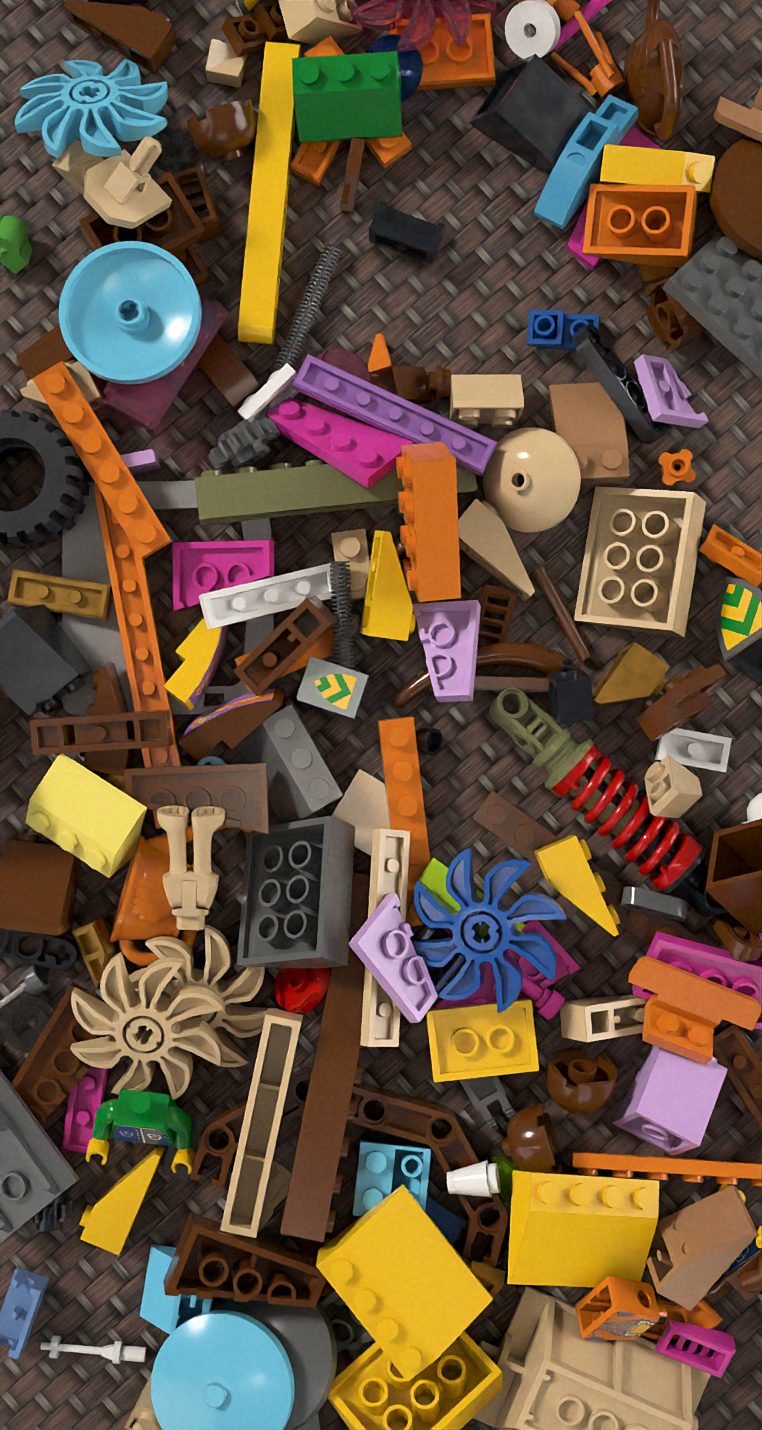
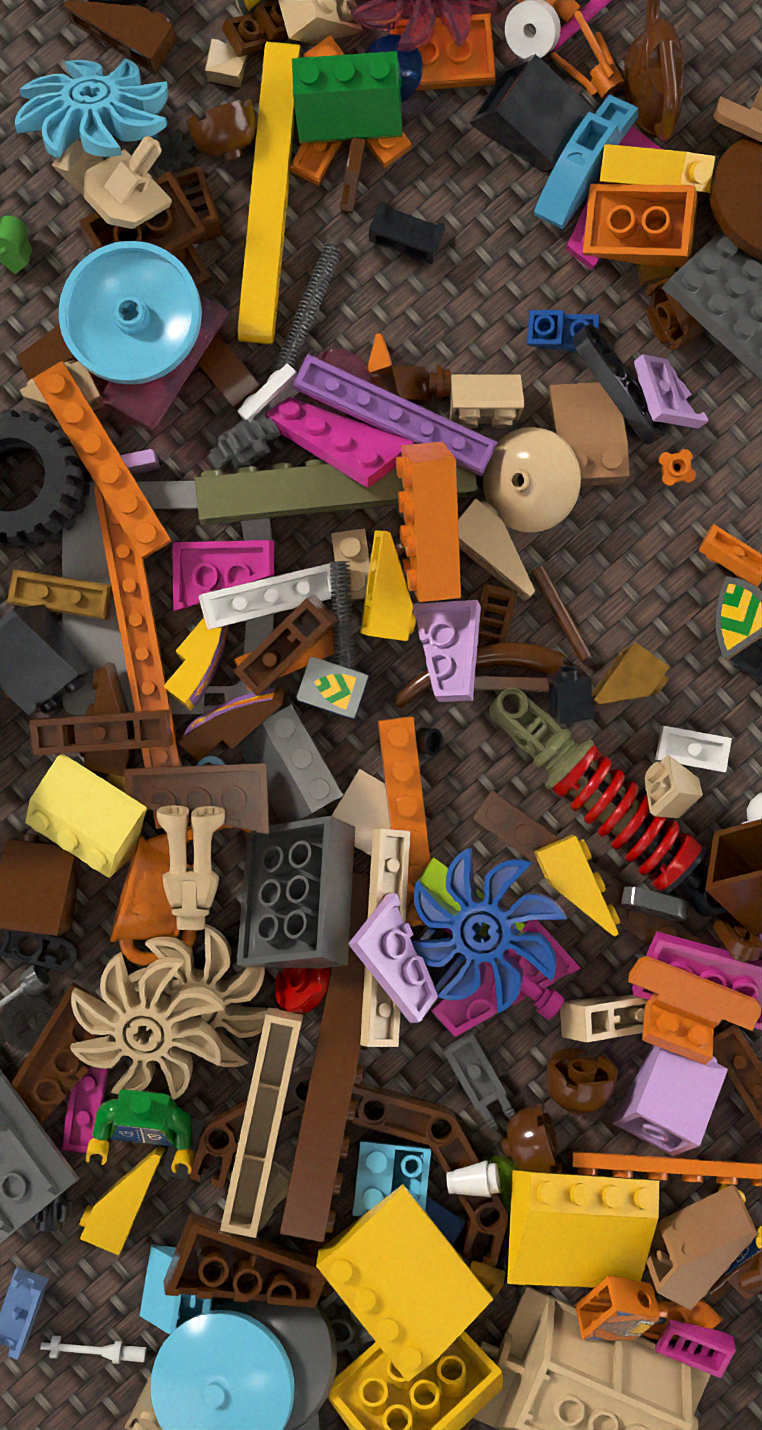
pearl gold tile [72,918,116,990] -> none
yellow plate [426,998,539,1082] -> none
tan slope [574,486,706,637] -> none
reddish brown plate [636,663,727,742] -> none

